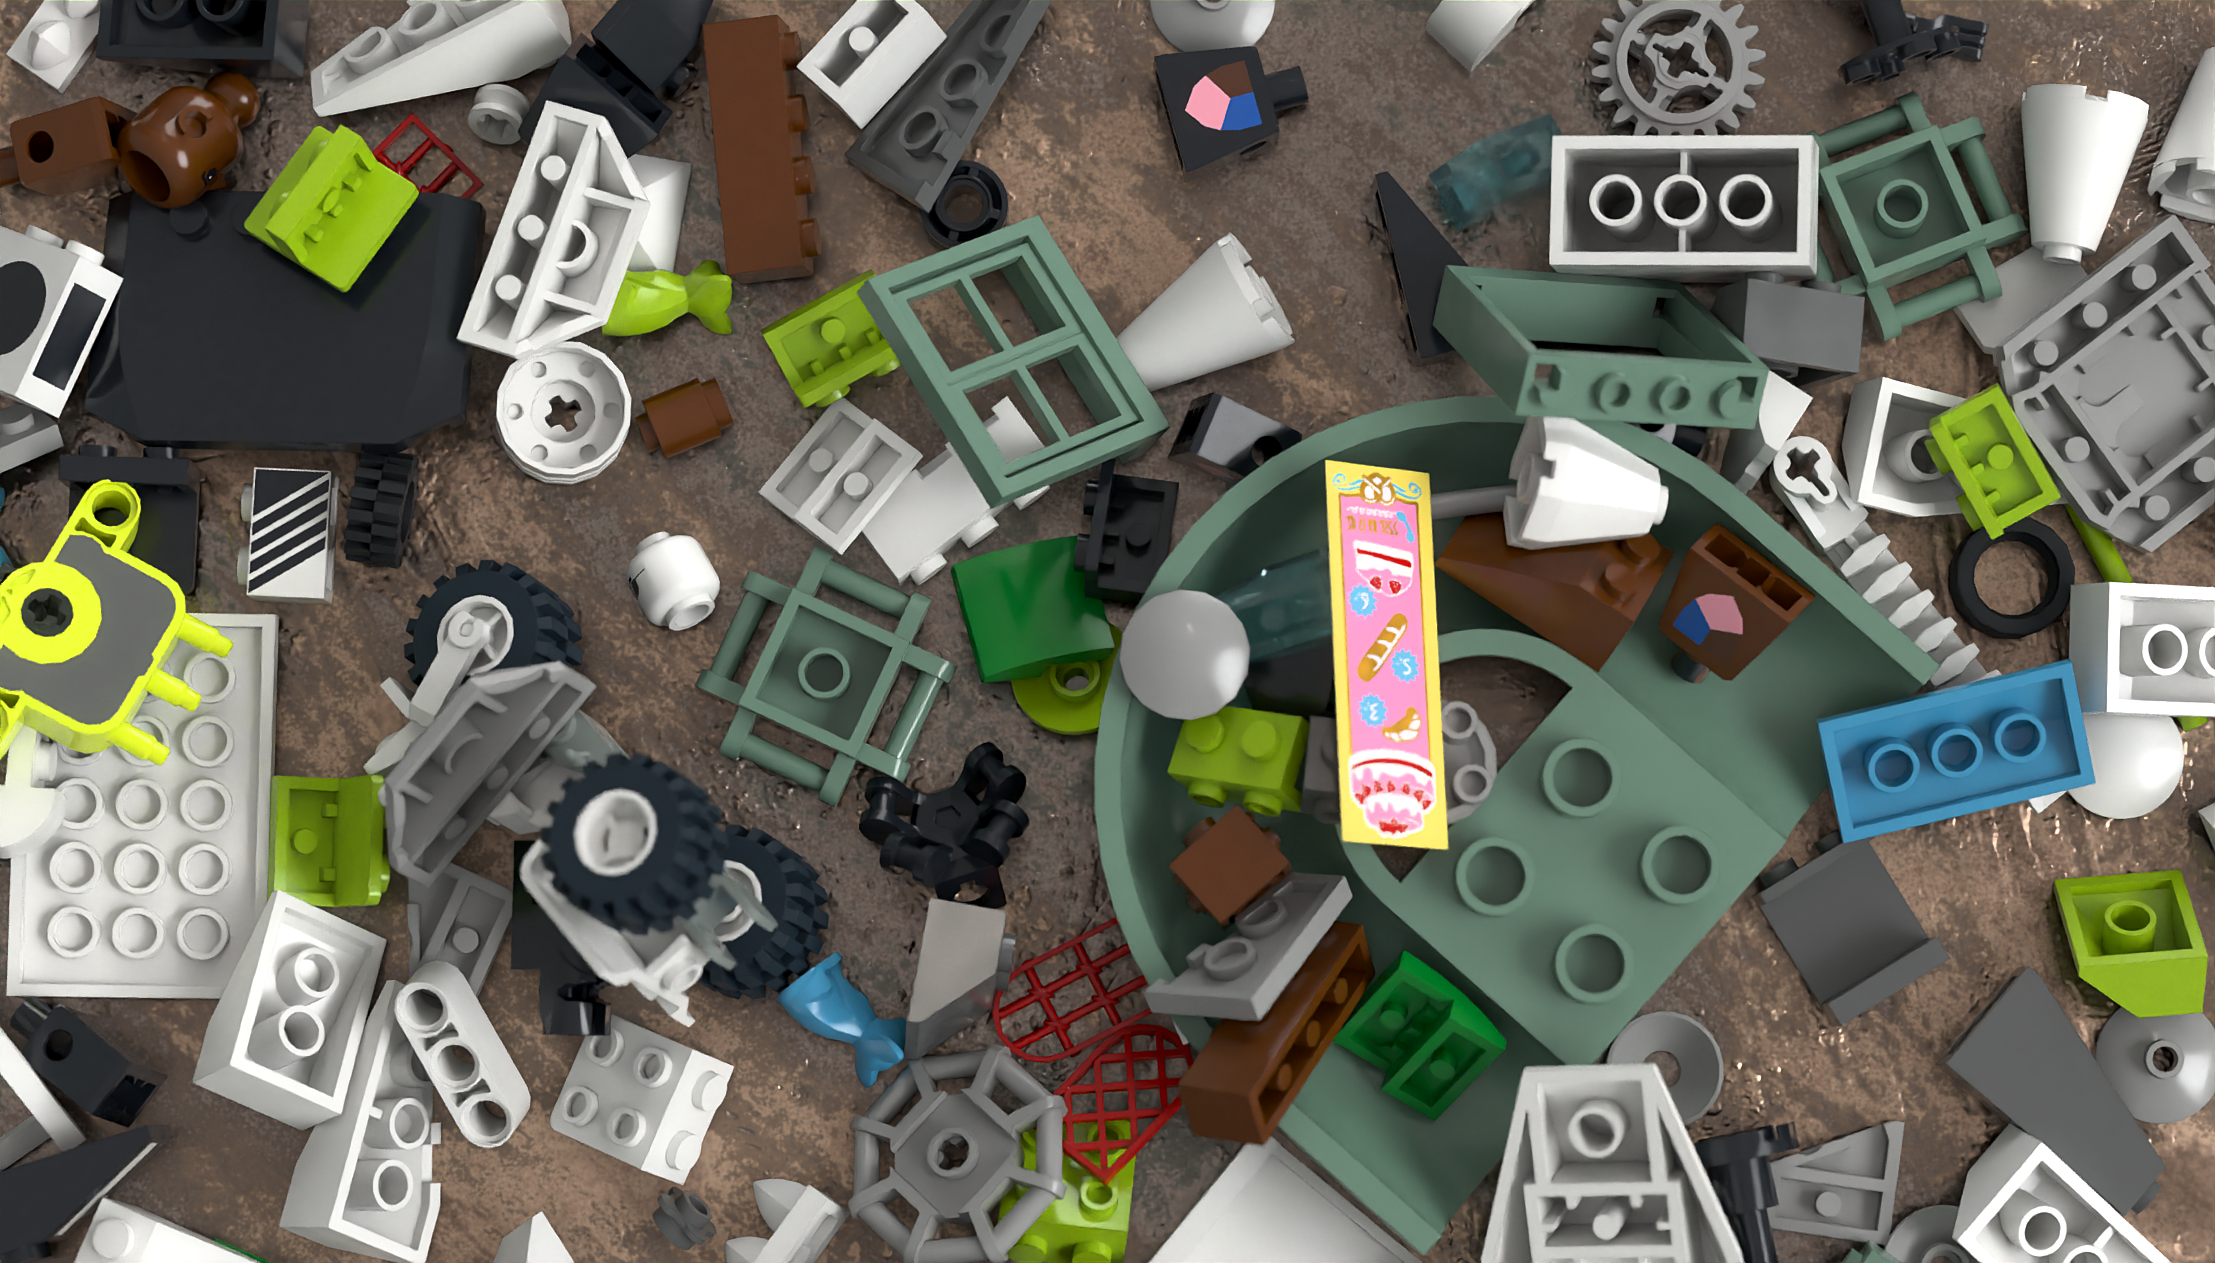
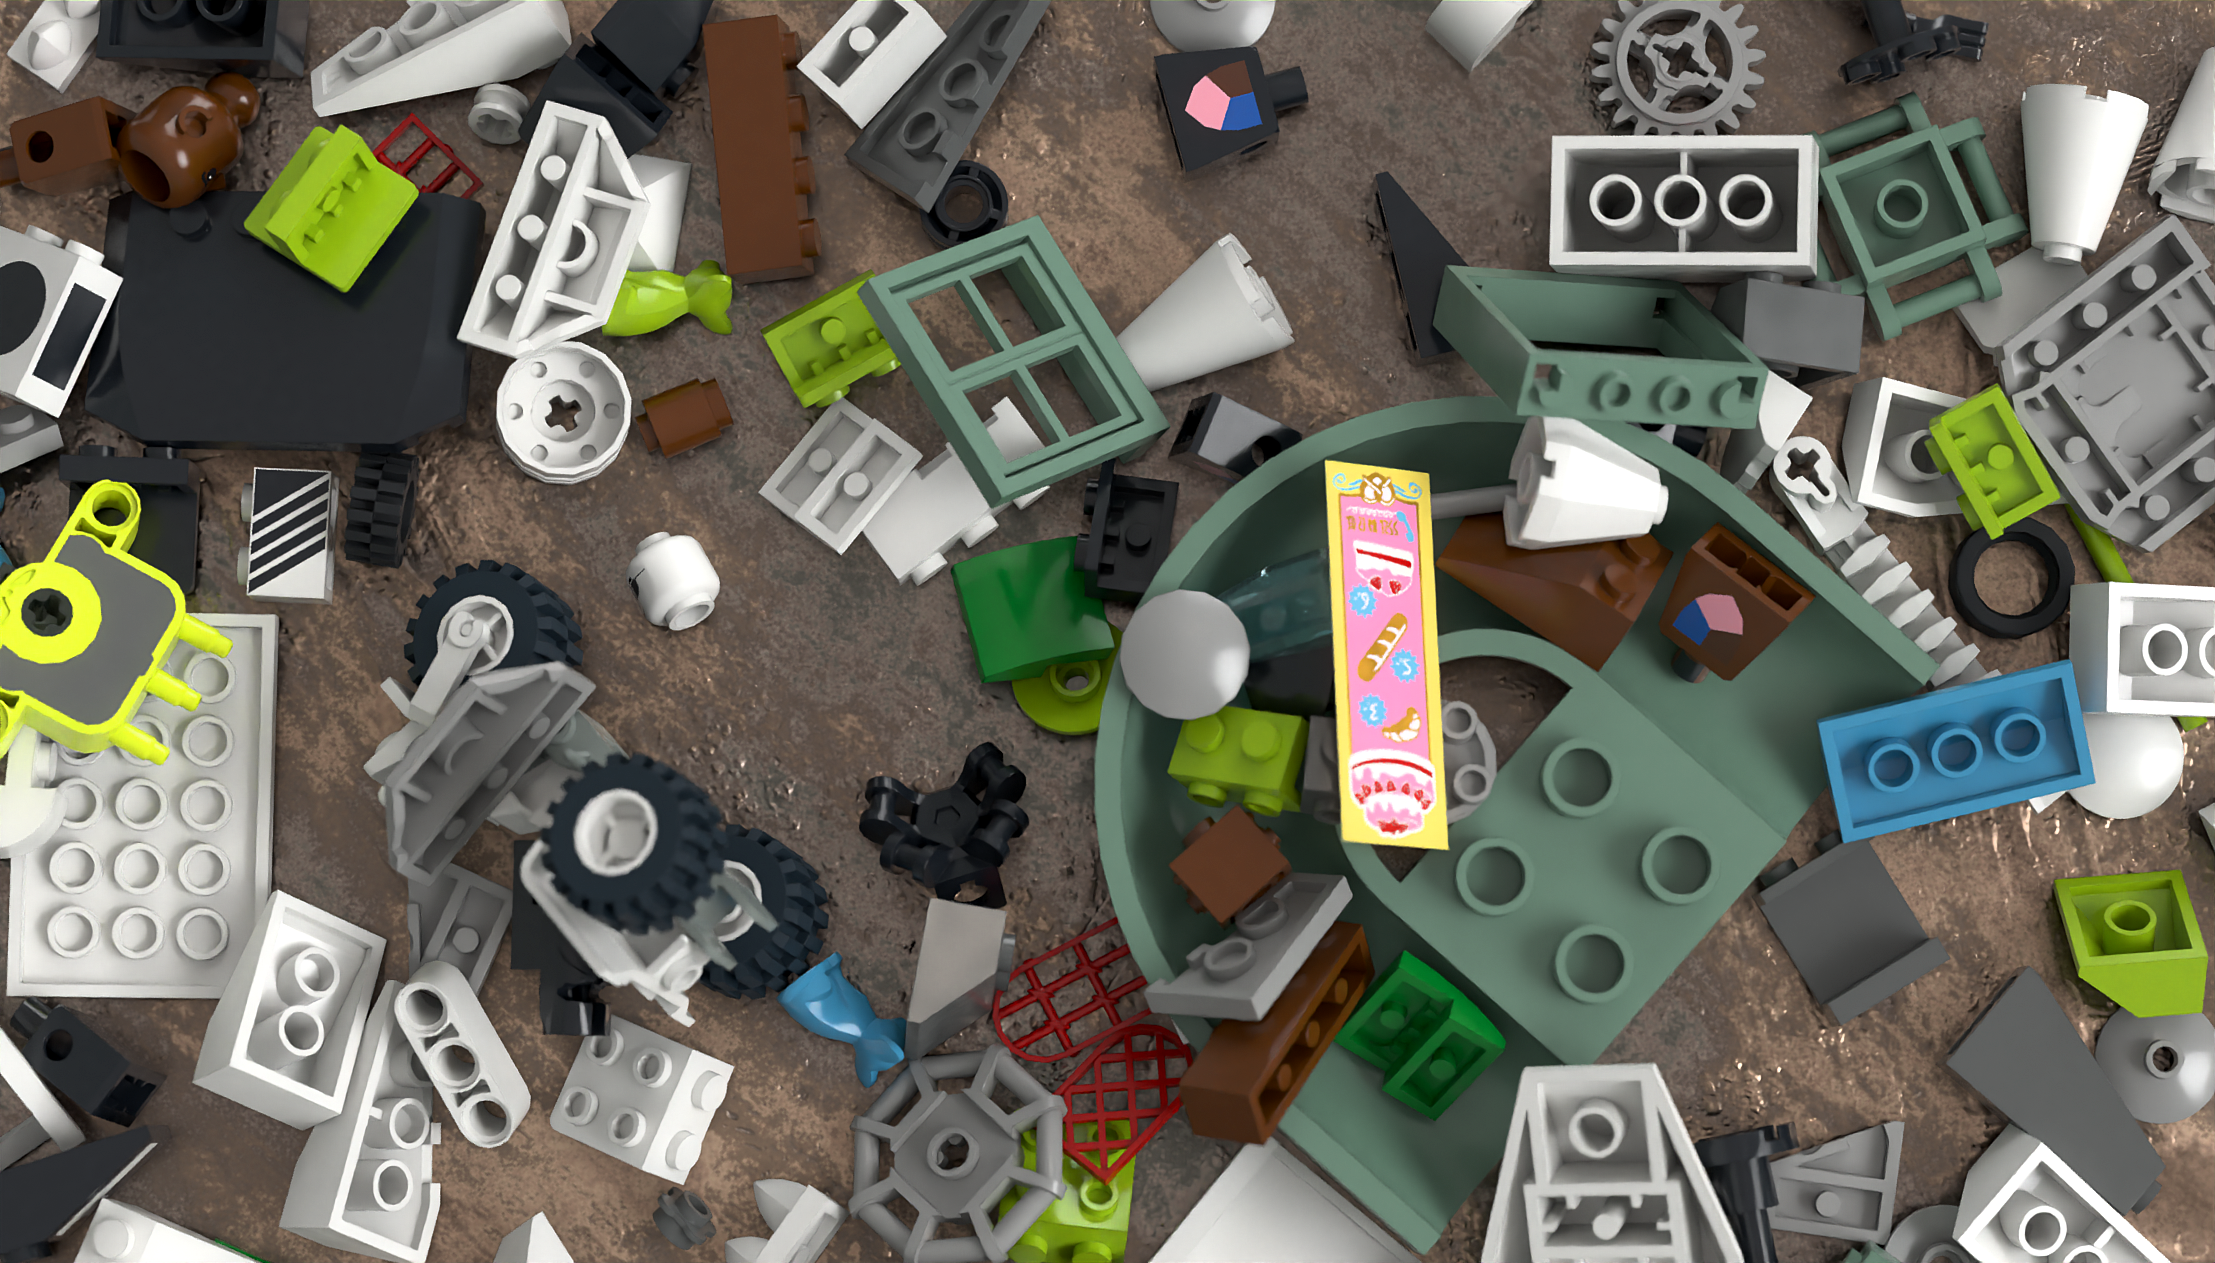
lime bracket [267,775,390,908] -> none
sand green brick [695,546,957,807] -> none
clear light blue slope [1429,113,1563,230] -> none
light grey piece [1606,1011,1724,1126] -> none

